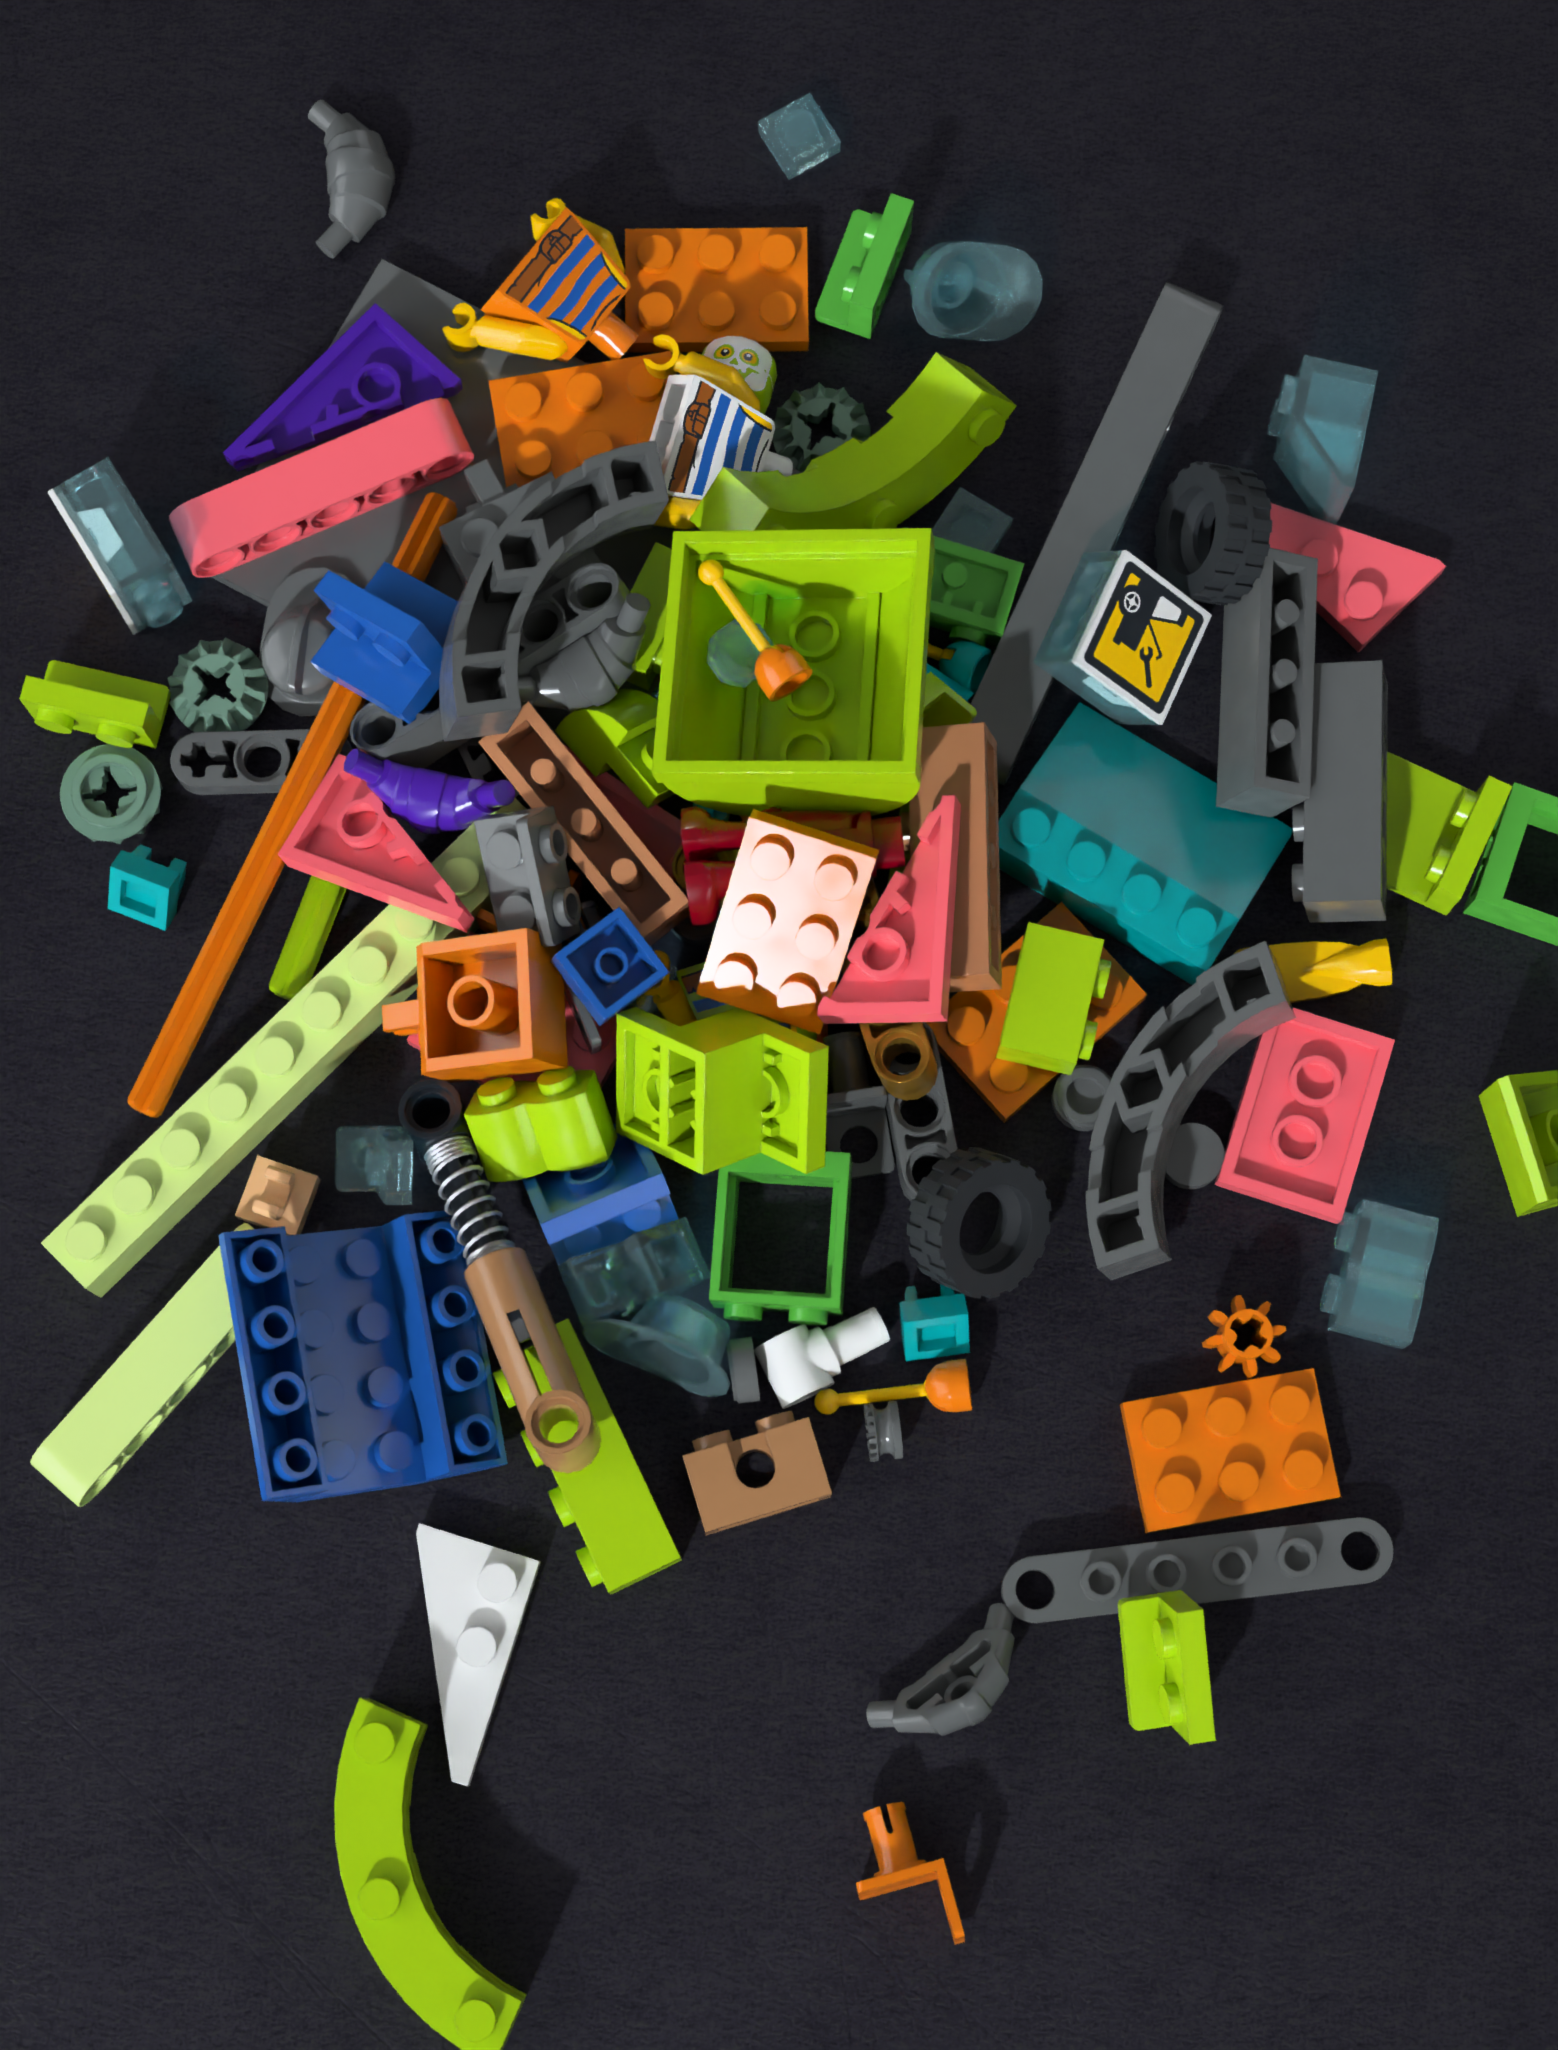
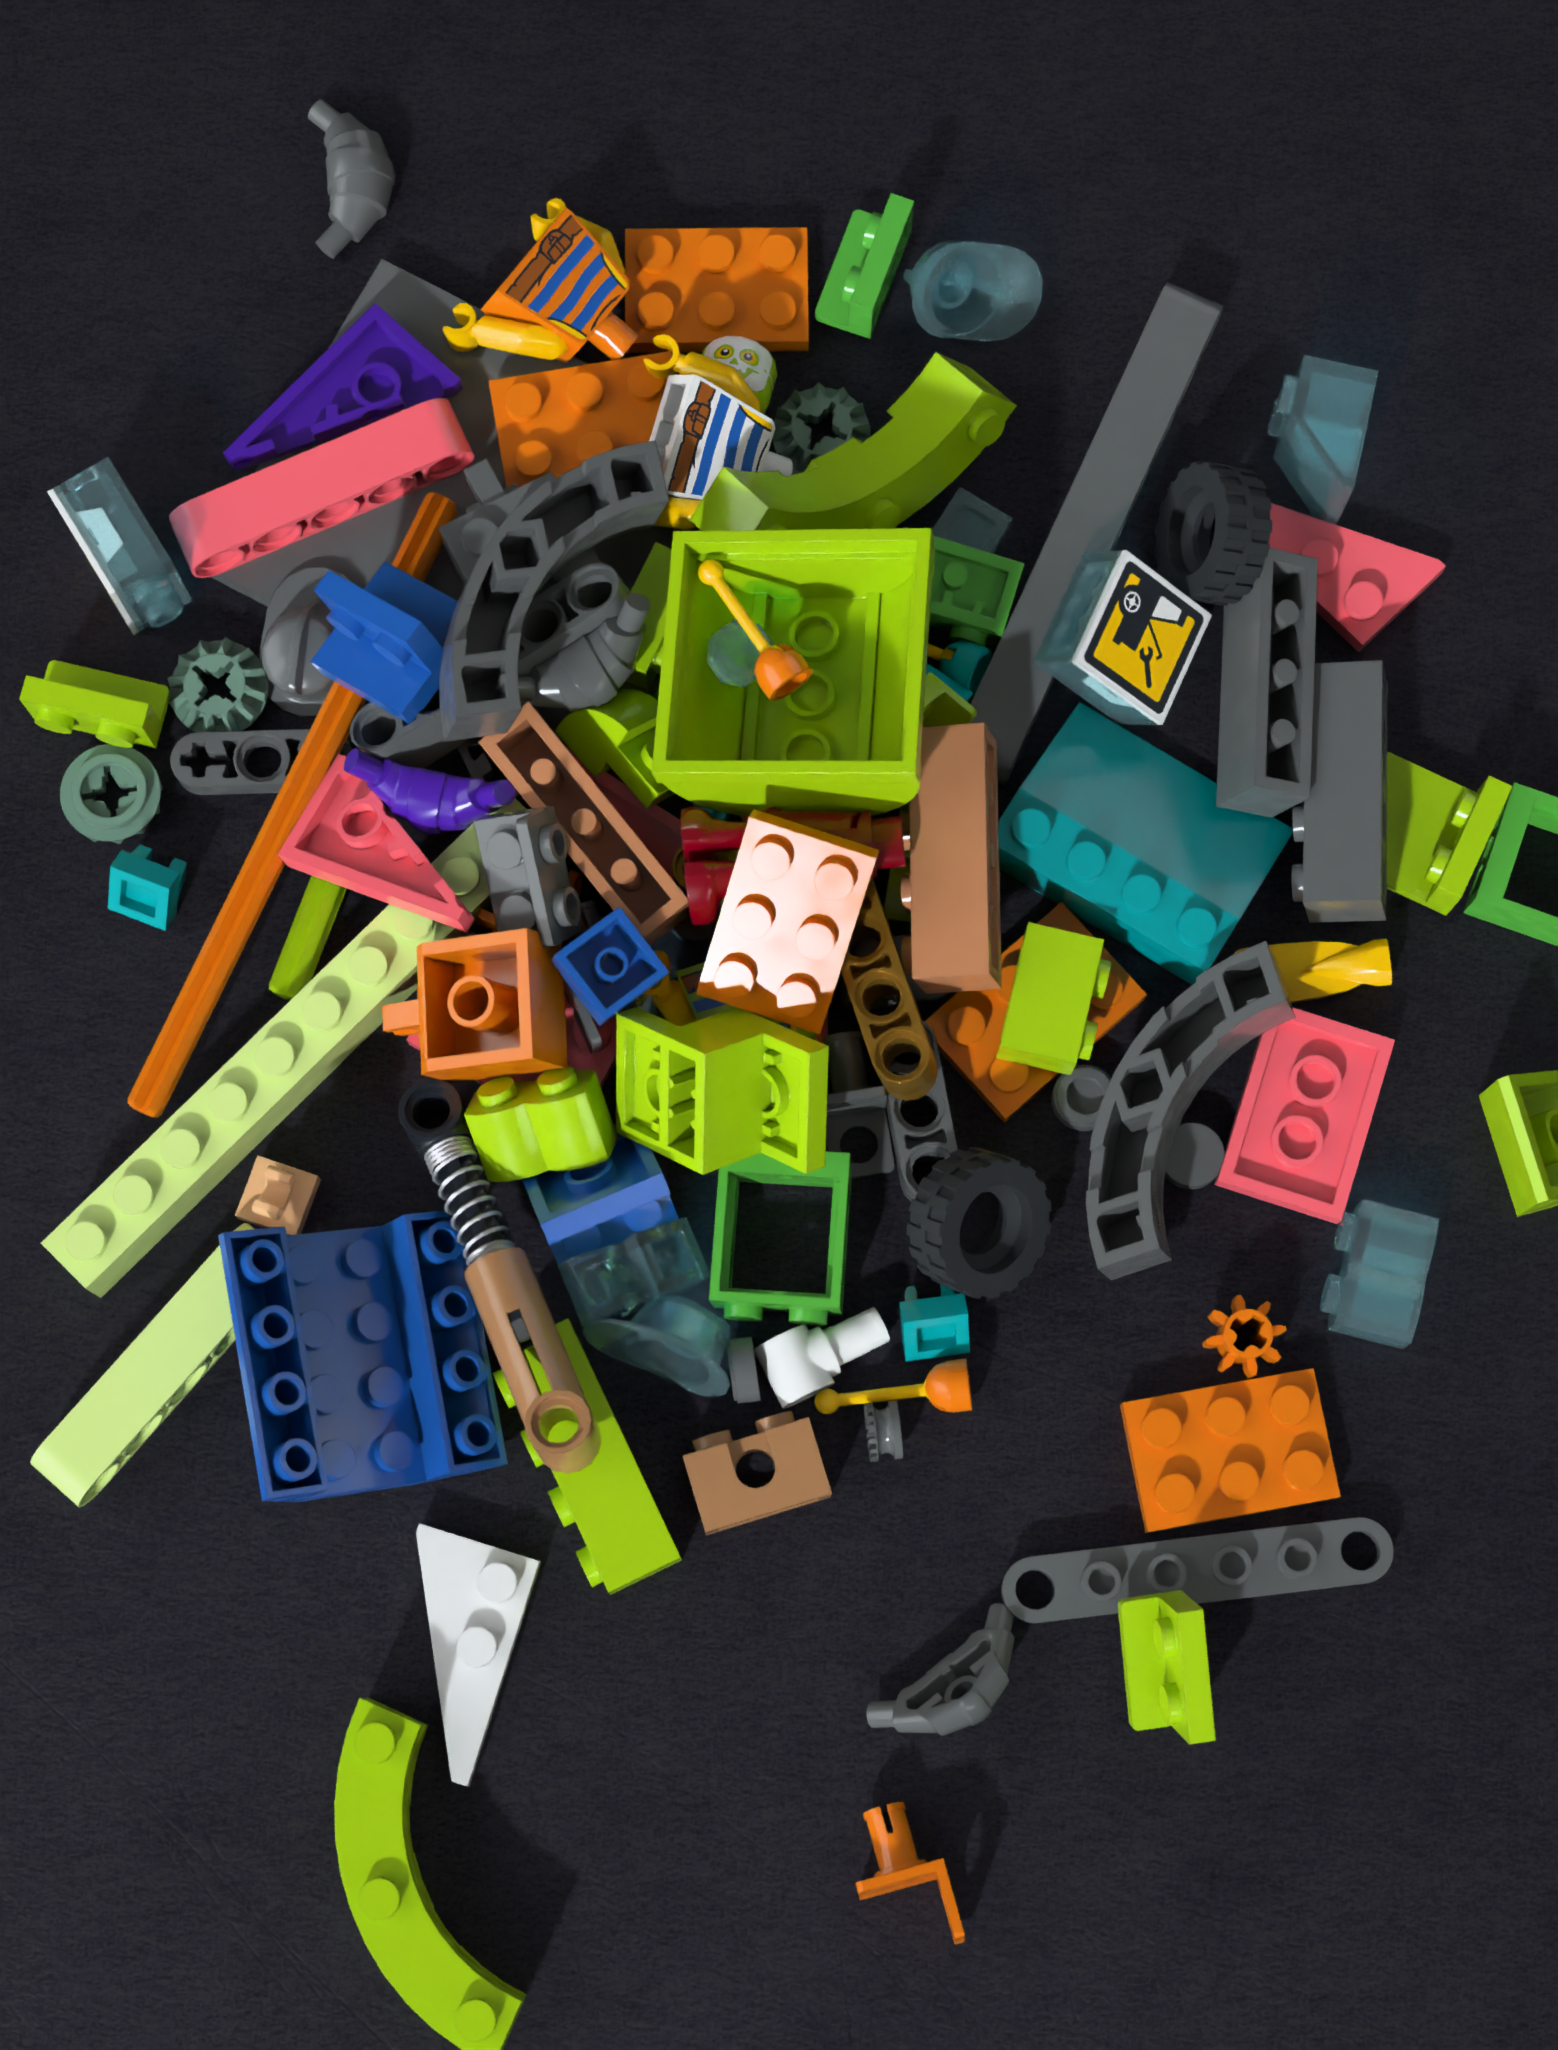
clear light blue bracket [335,1126,414,1205] -> none
clear light blue plate [758,93,841,180] -> none
coral wing [817,795,961,1024] -> none

